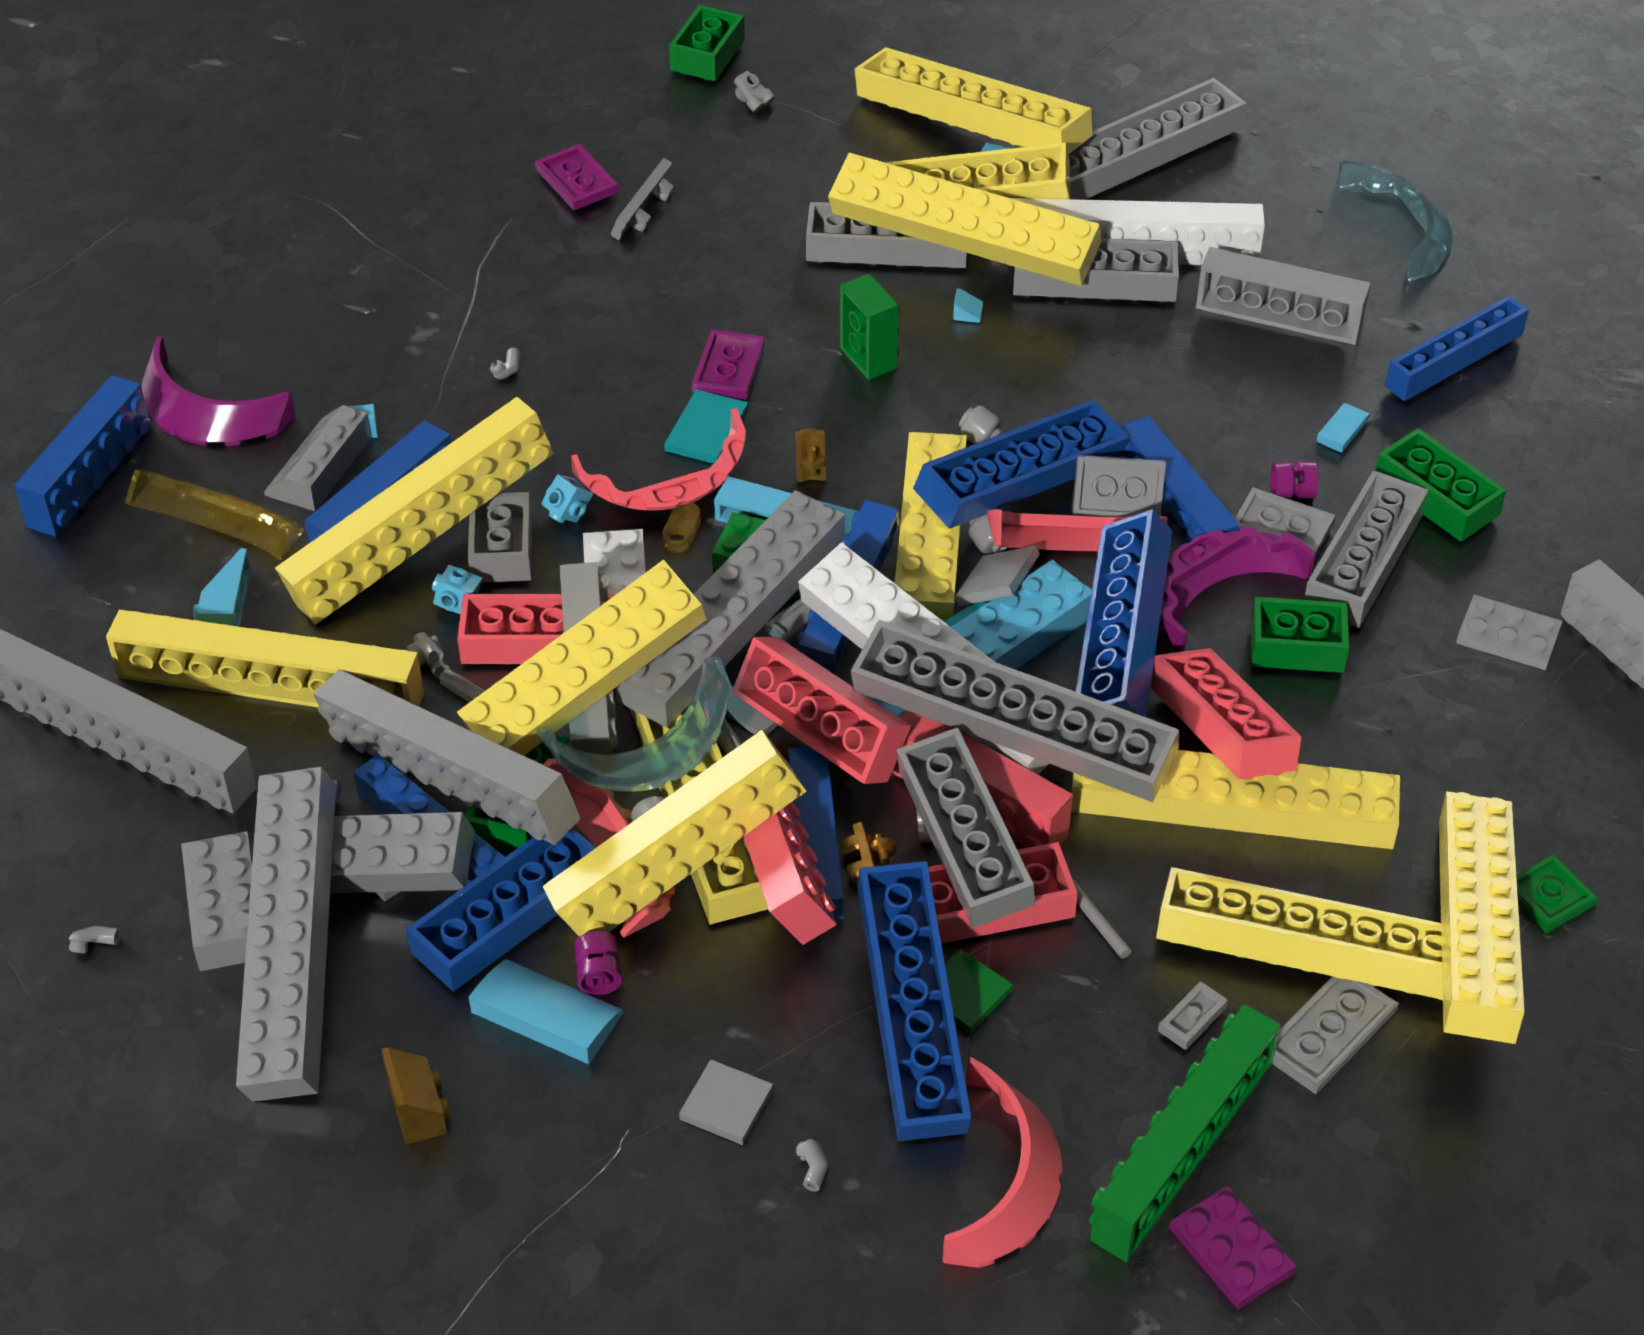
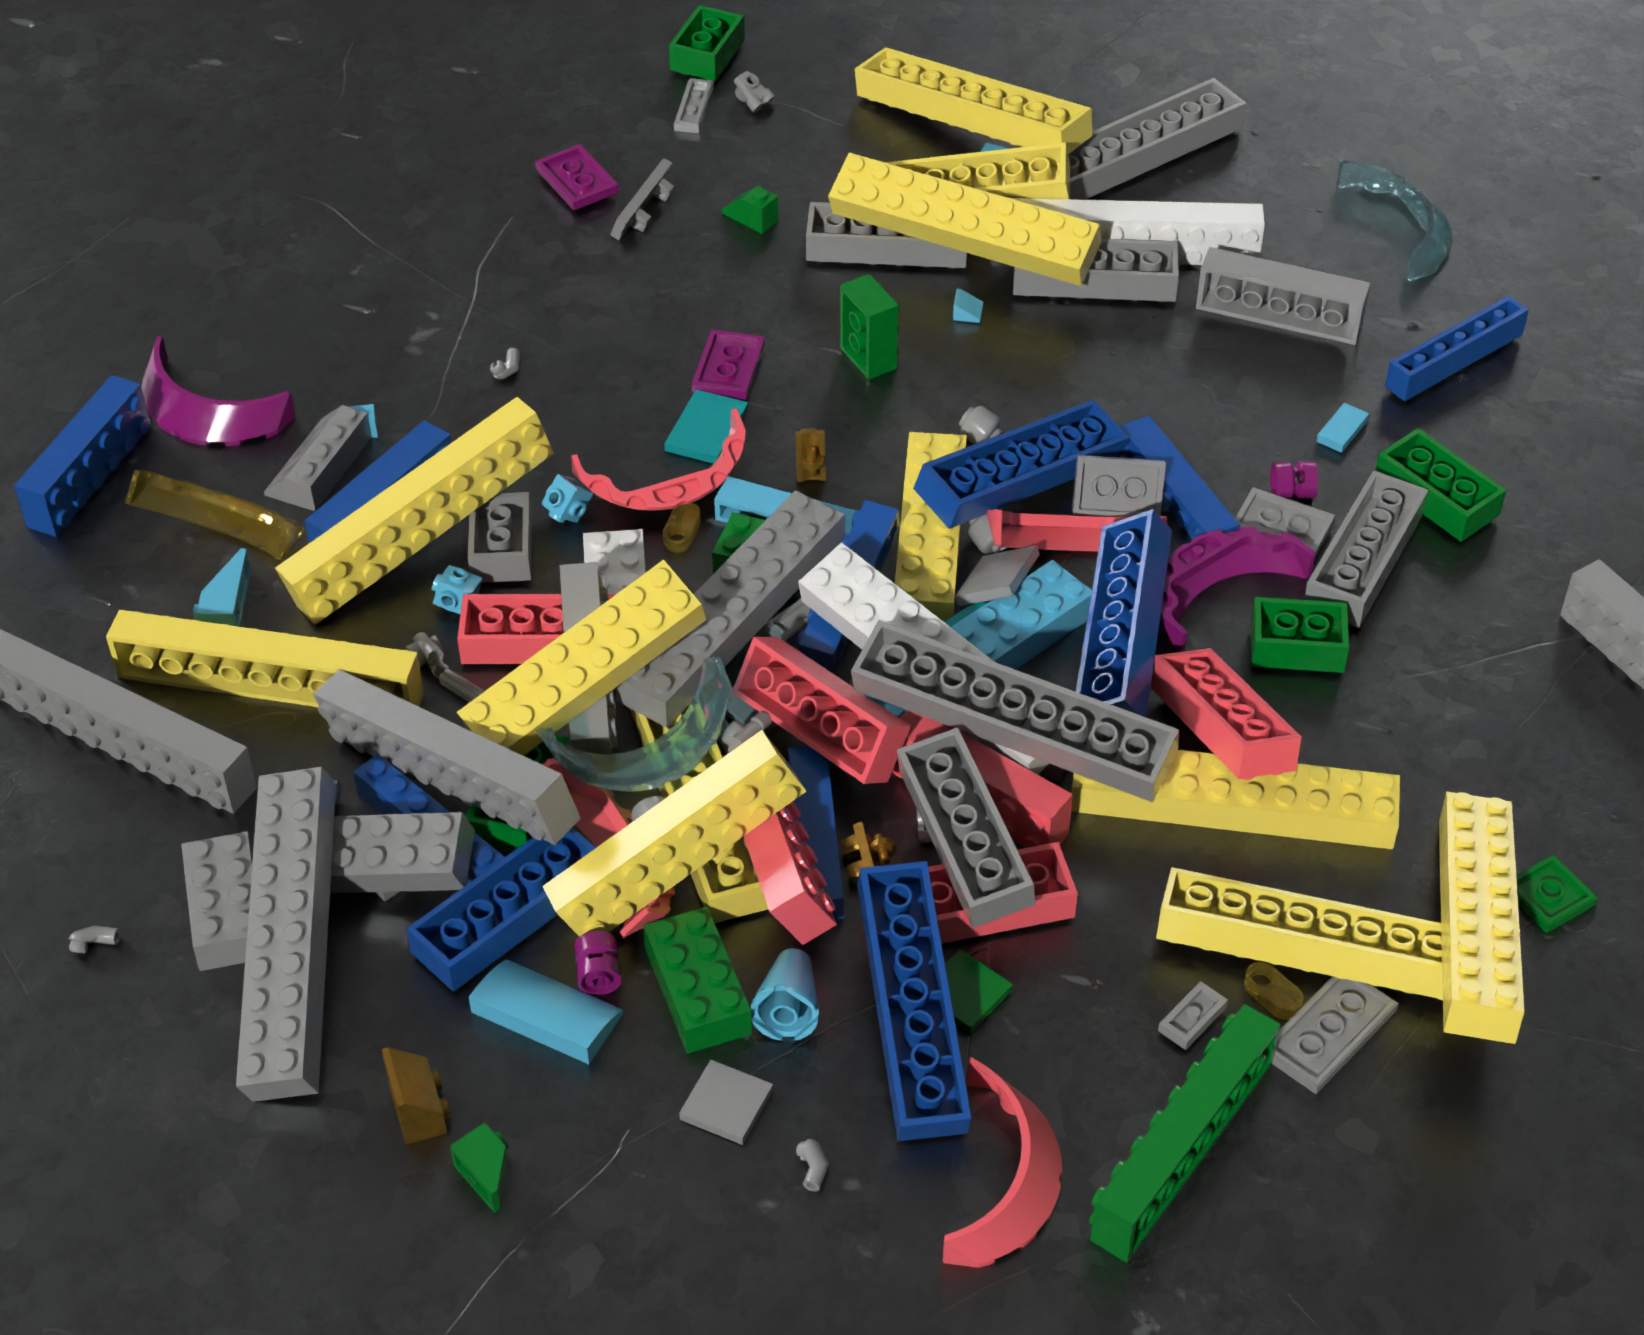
light grey bar [1073,880,1131,959] -> none
magenta plate [1169,1186,1297,1310] -> none
light grey plate [1456,594,1563,670] -> none
none -> green slope [450,1123,509,1213]
none -> green brick [643,906,752,1054]
none -> light grey tile [674,78,714,133]
none -> green slope [721,186,779,234]
none -> light grey plate [722,711,771,753]
none -> medium azure cone [751,948,819,1041]
none -> clear yellow piece [1244,962,1303,1020]

